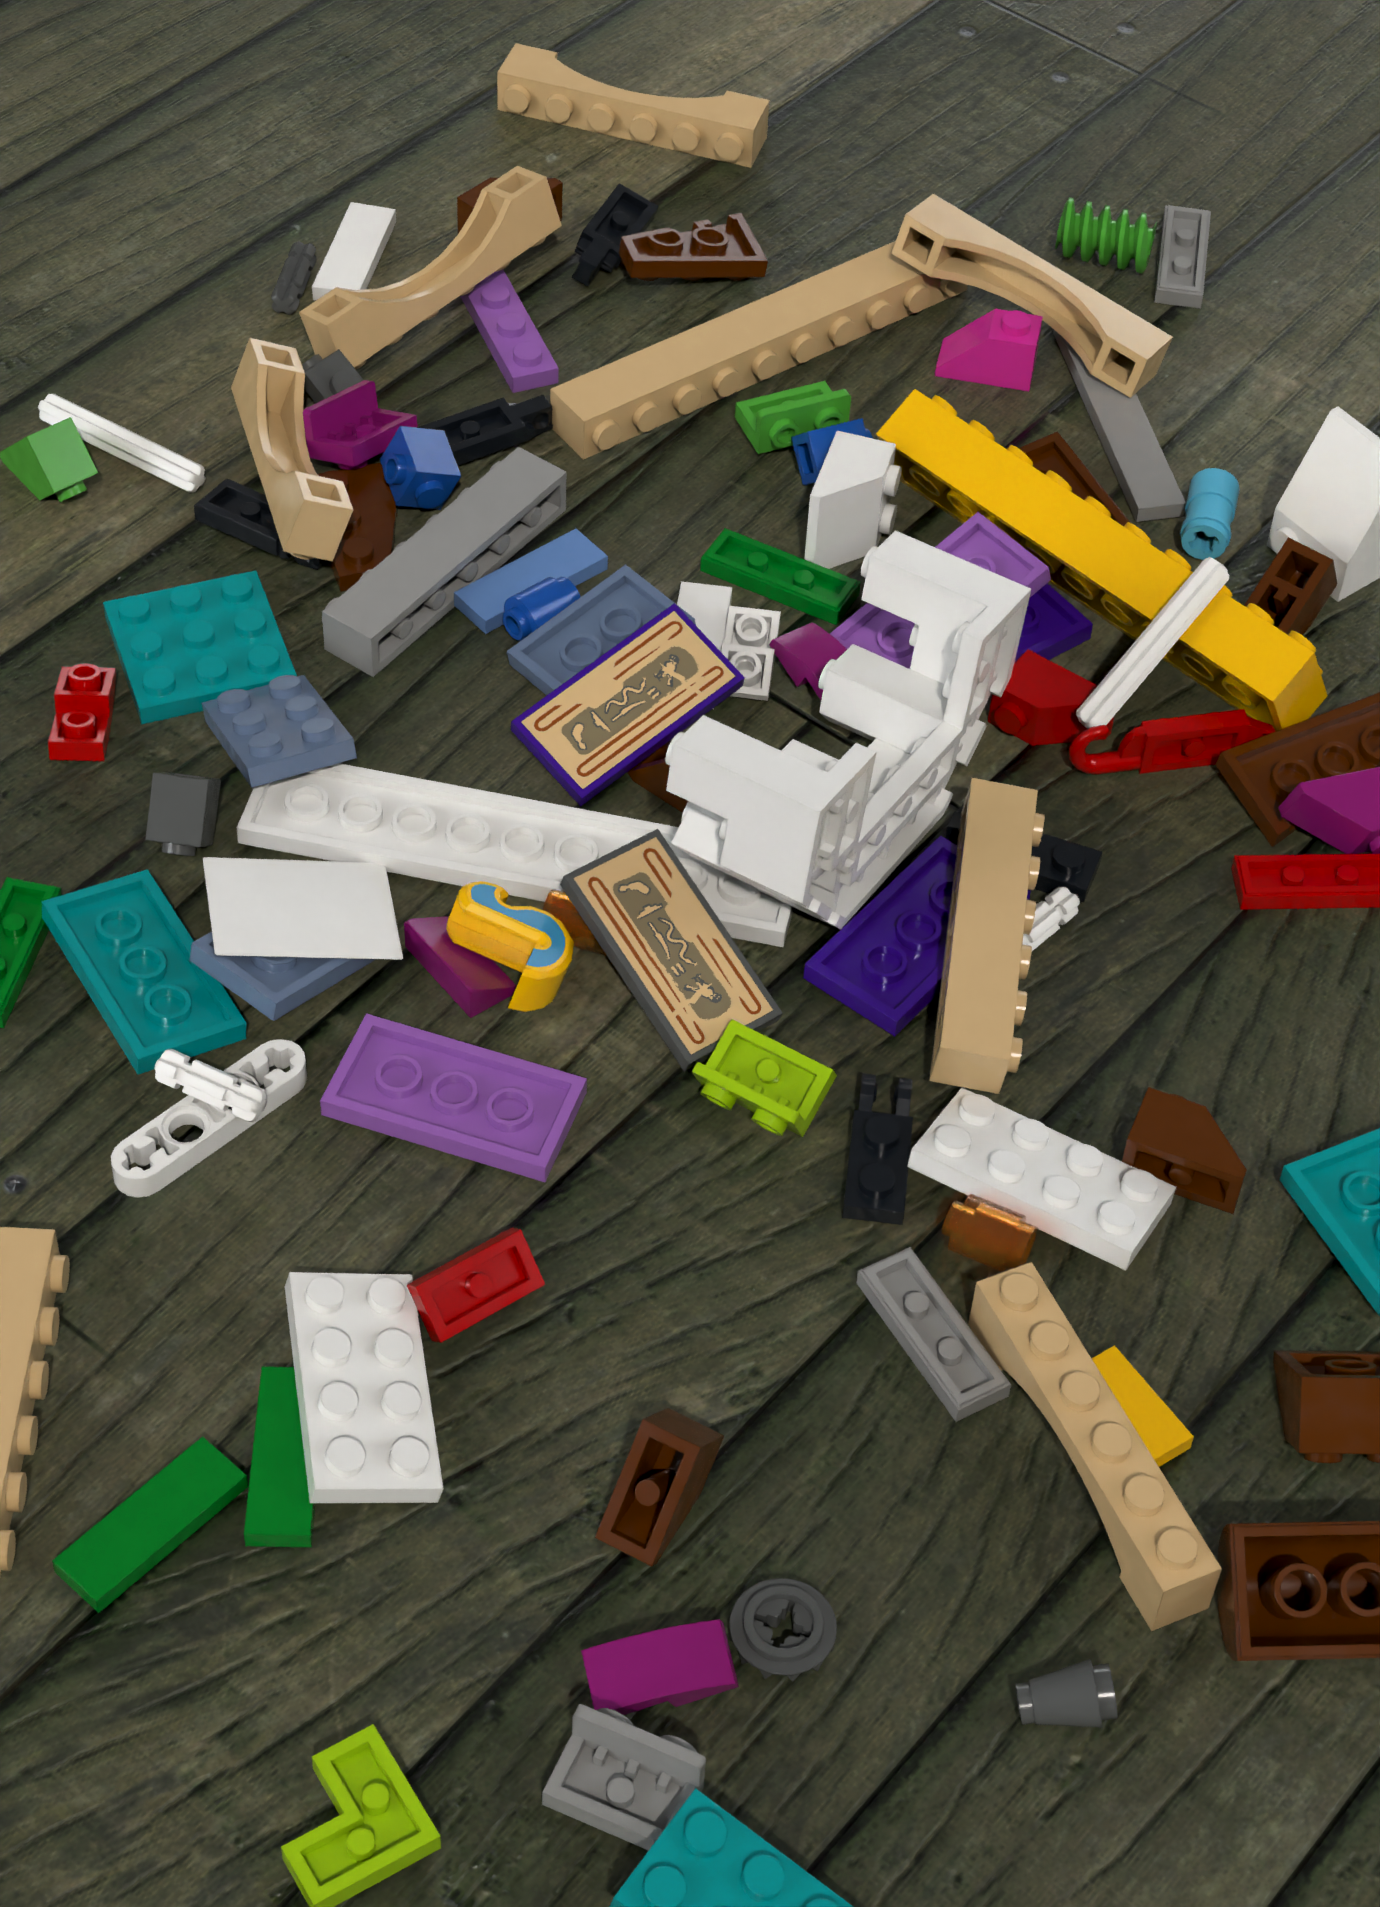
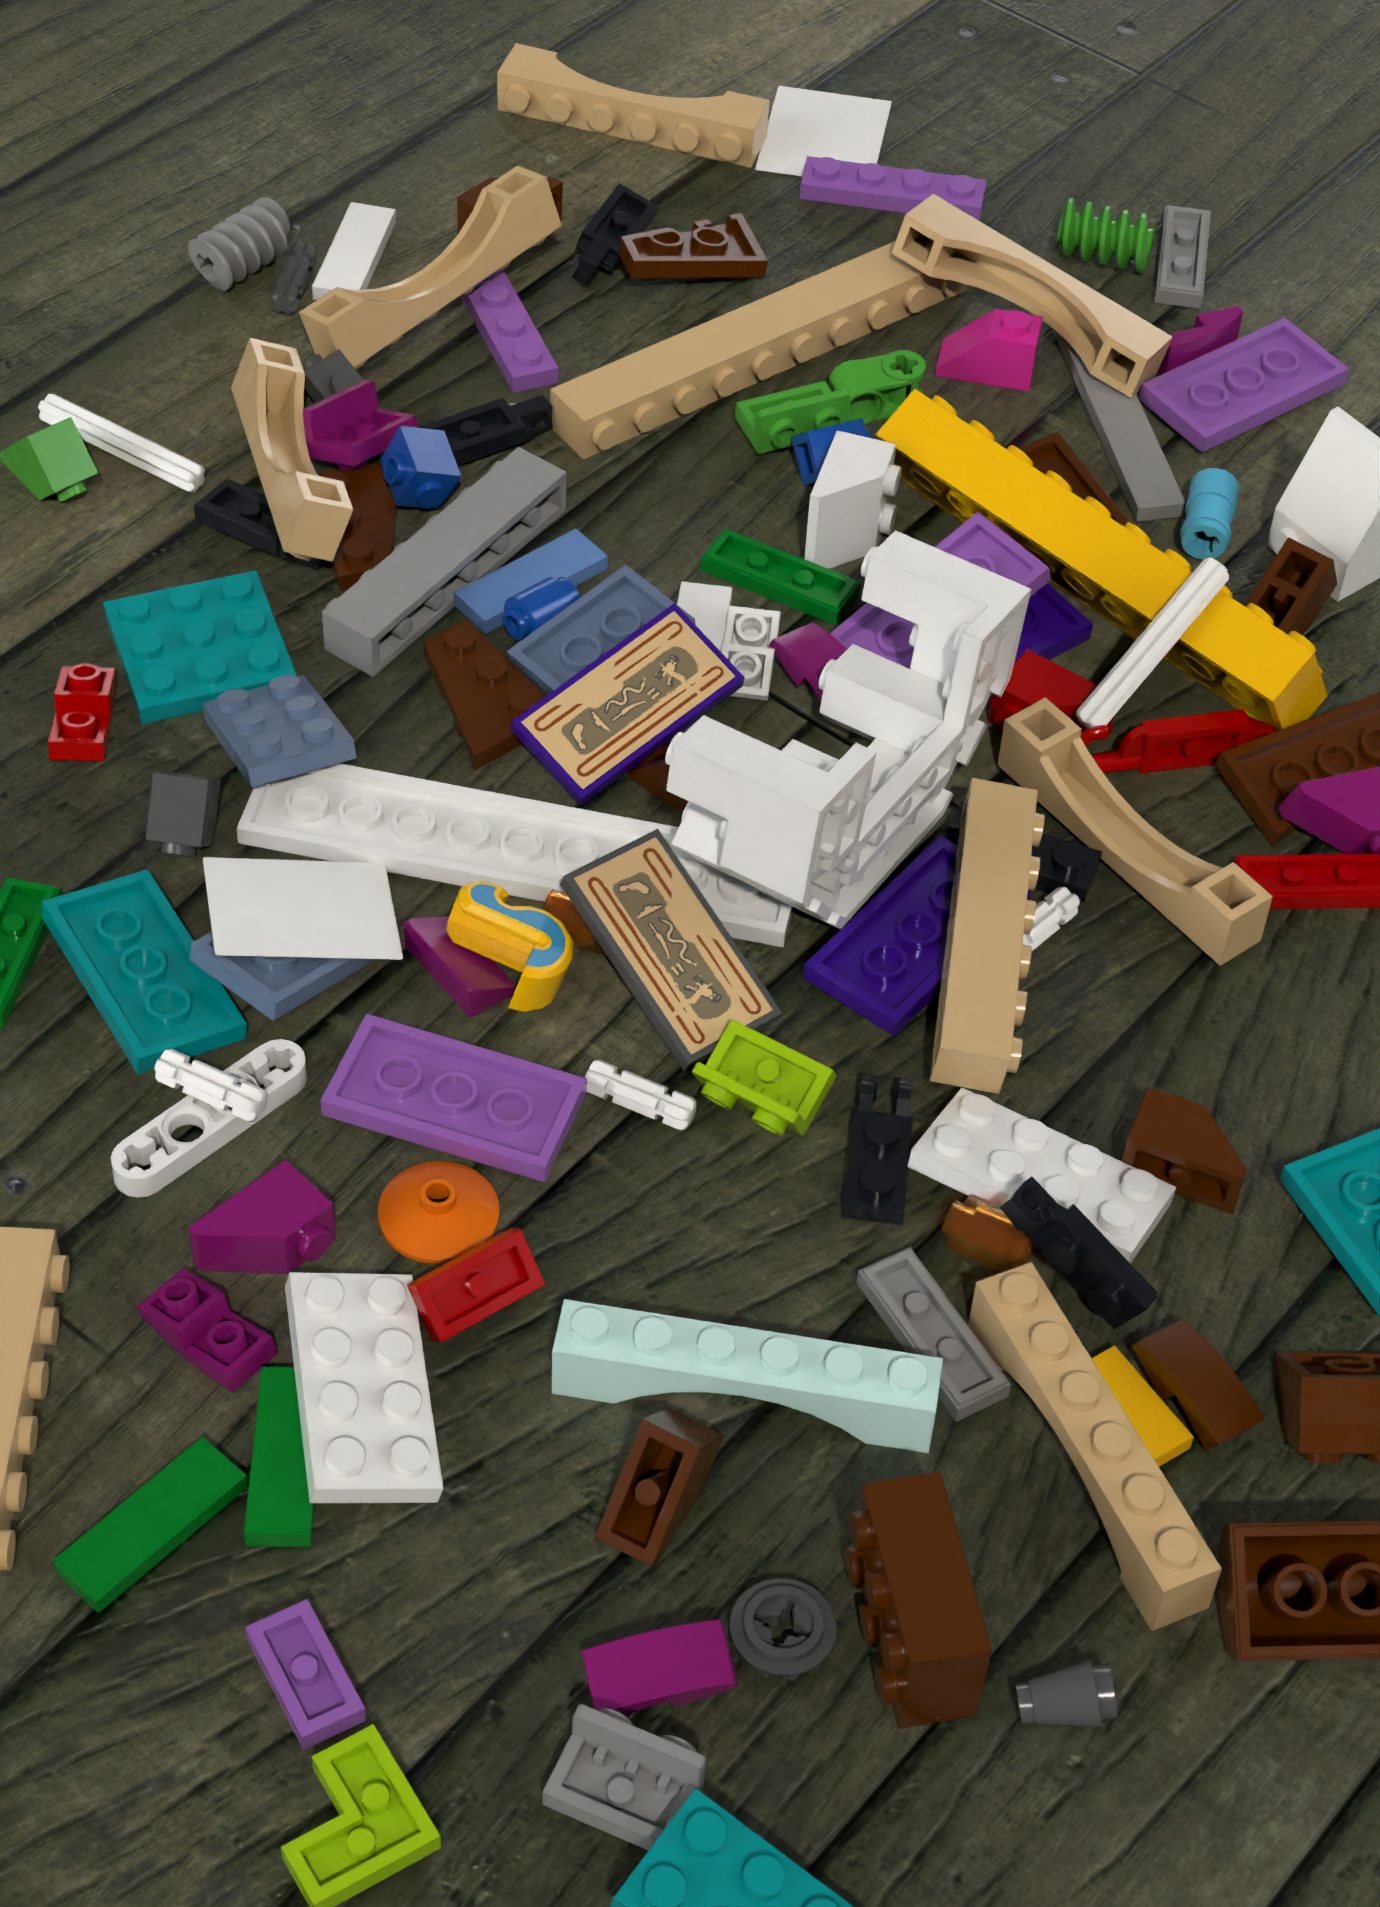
none -> magenta slope [137,1268,278,1393]
none -> light grey piece [187,197,290,291]
none -> magenta slope [188,1160,336,1274]
none -> medium lavender plate [245,1599,366,1750]
none -> orange dish [377,1161,500,1264]
none -> reddish brown wing [423,619,546,771]
none -> light aqua arch [552,1299,943,1454]
none -> white axle [585,1059,697,1130]
none -> white sticker [755,86,892,177]
none -> medium lavender plate [799,156,986,221]
none -> bright green piece [828,350,926,425]
none -> reddish brown brick [844,1471,992,1729]
none -> tan arch [997,697,1273,966]
none -> black hinge [1000,1176,1158,1329]
none -> reddish brown slope [1132,1319,1265,1451]
none -> medium lavender plate [1139,318,1349,453]
none -> magenta slope [1156,305,1243,376]

